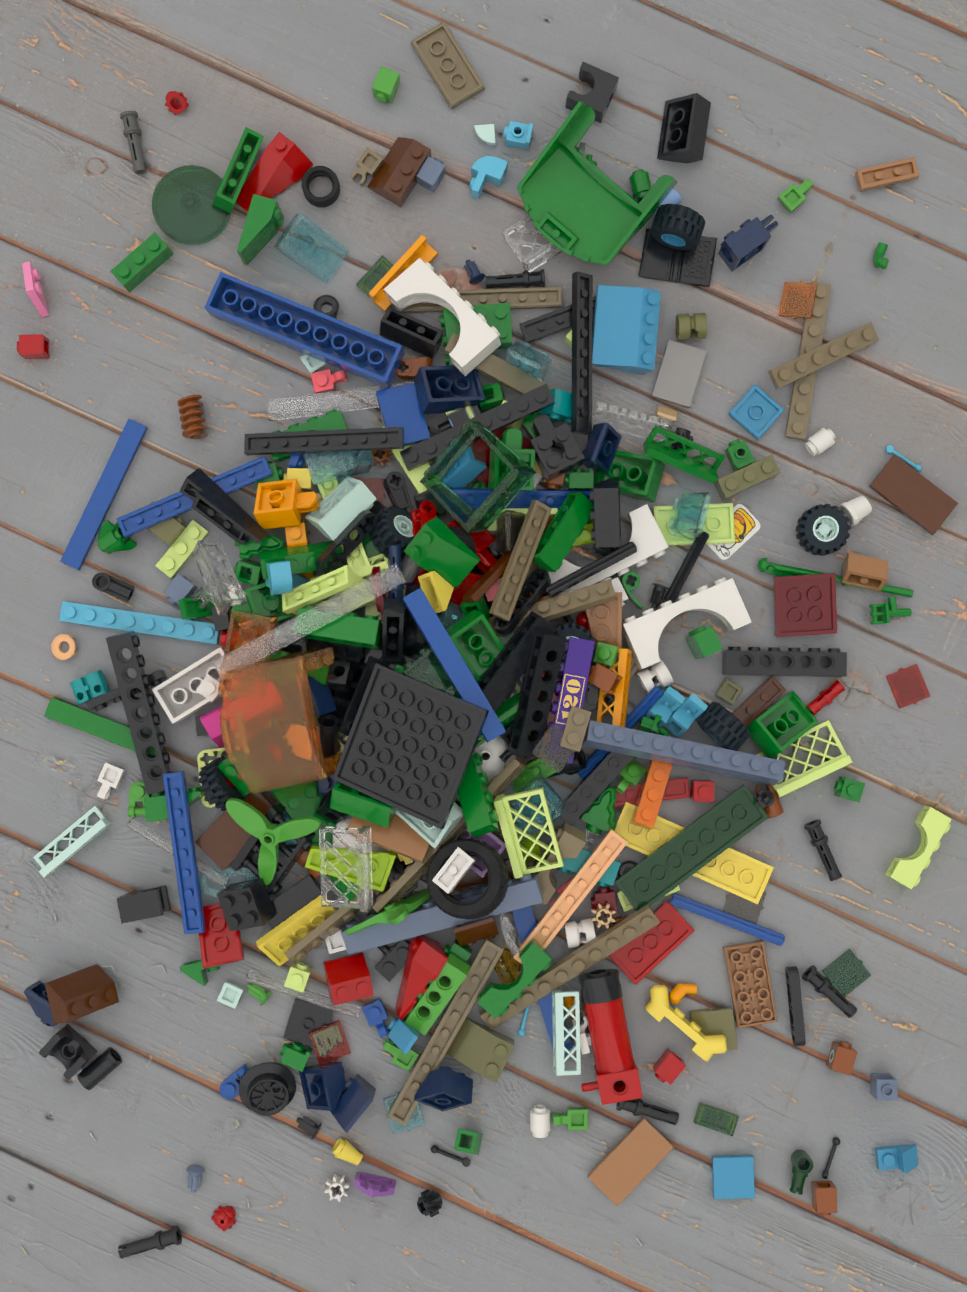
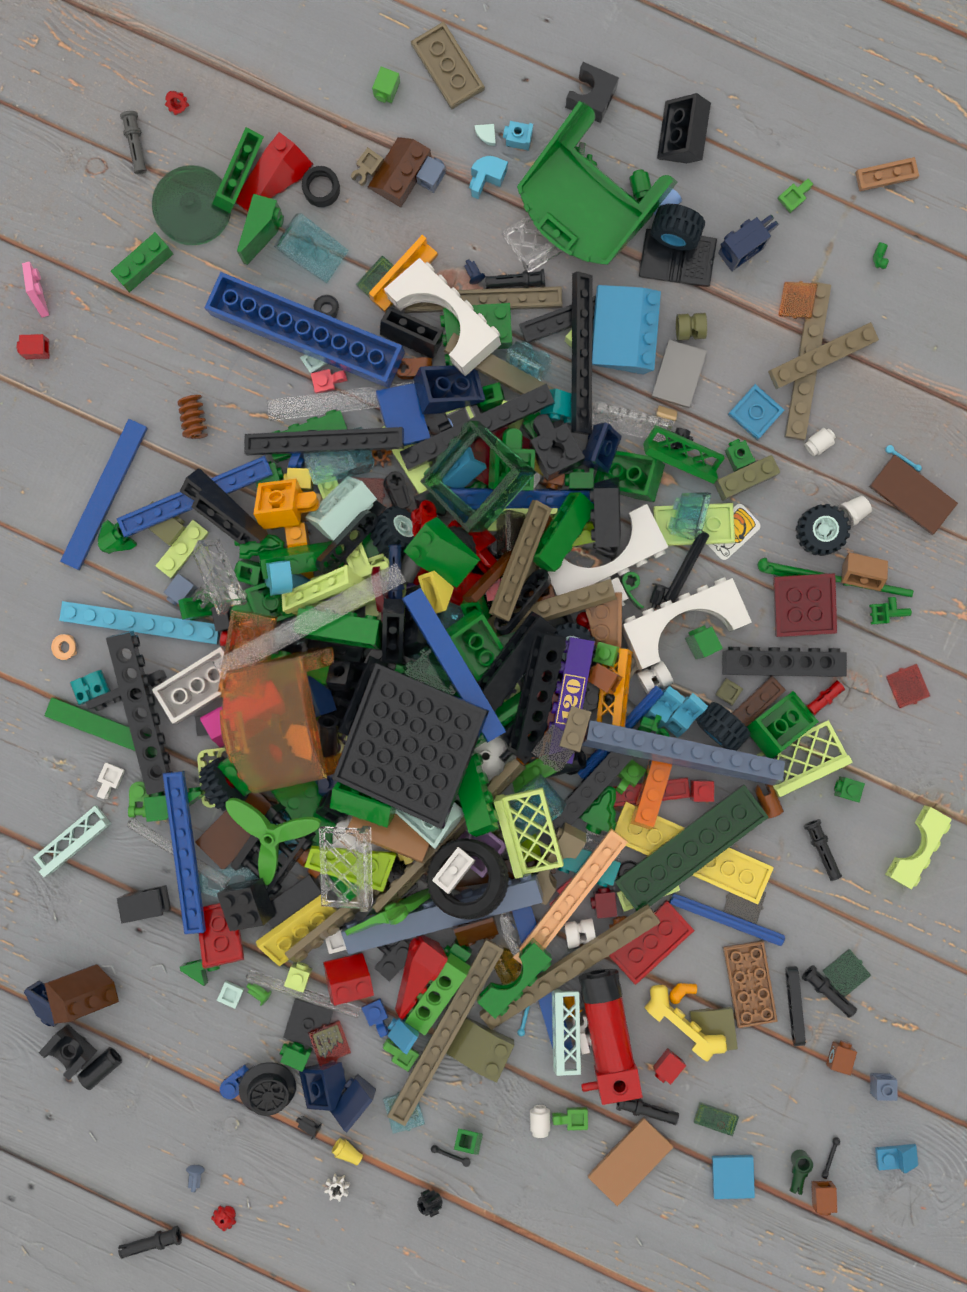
black piece [92,573,135,602] -> none
white plate [196,674,225,702] -> none
medium lavender plate [354,1172,396,1197] -> none
dark blue slope [414,1066,473,1112] -> none
black axle [546,542,637,597] -> none
tan gear [591,903,616,929] -> none
black piece [756,789,775,808] -> none

